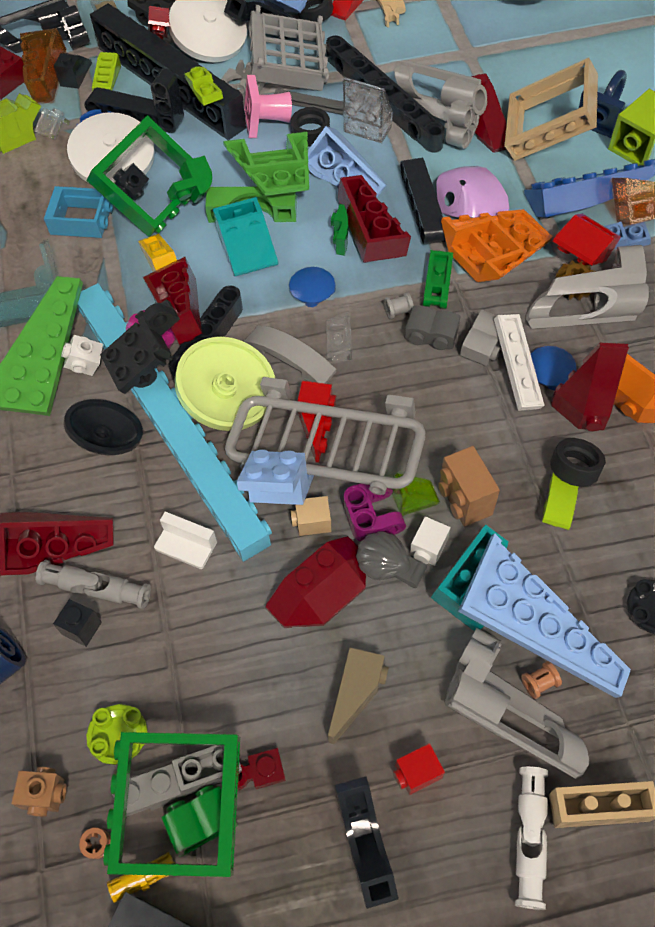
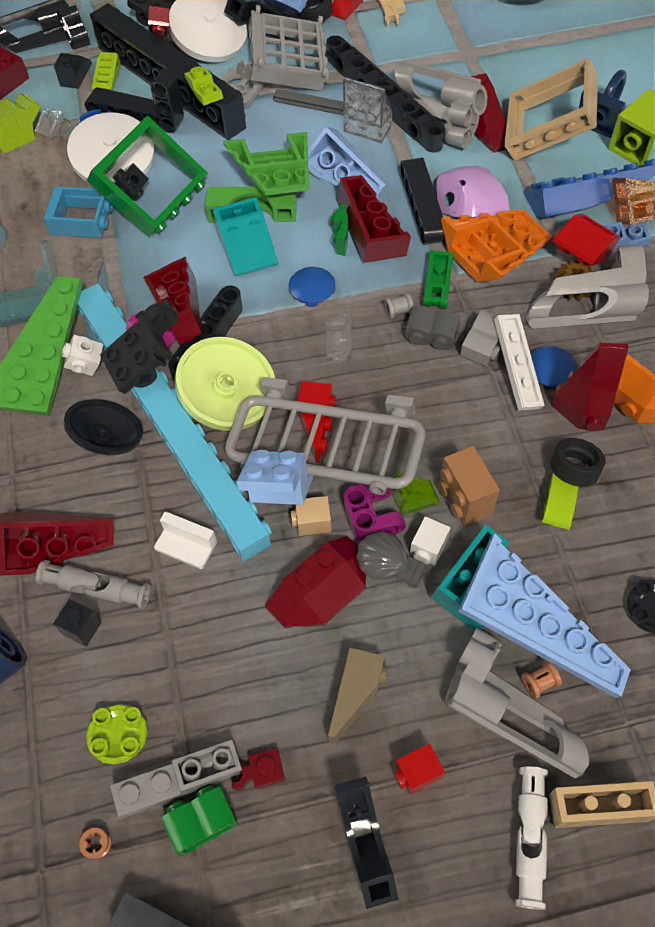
medium nougat brick [11,767,67,817] -> none
clear orange wedge [20,28,66,103] -> none
green window [103,732,241,877] -> none
yellow pin [107,852,174,903] -> none
yellow slope [138,234,177,272] -> none
green brick [167,156,212,203] -> none
light grey slope [243,325,336,384] -> none
bright pink plant [244,75,292,138] -> none
black tyre [291,107,330,147] -> none

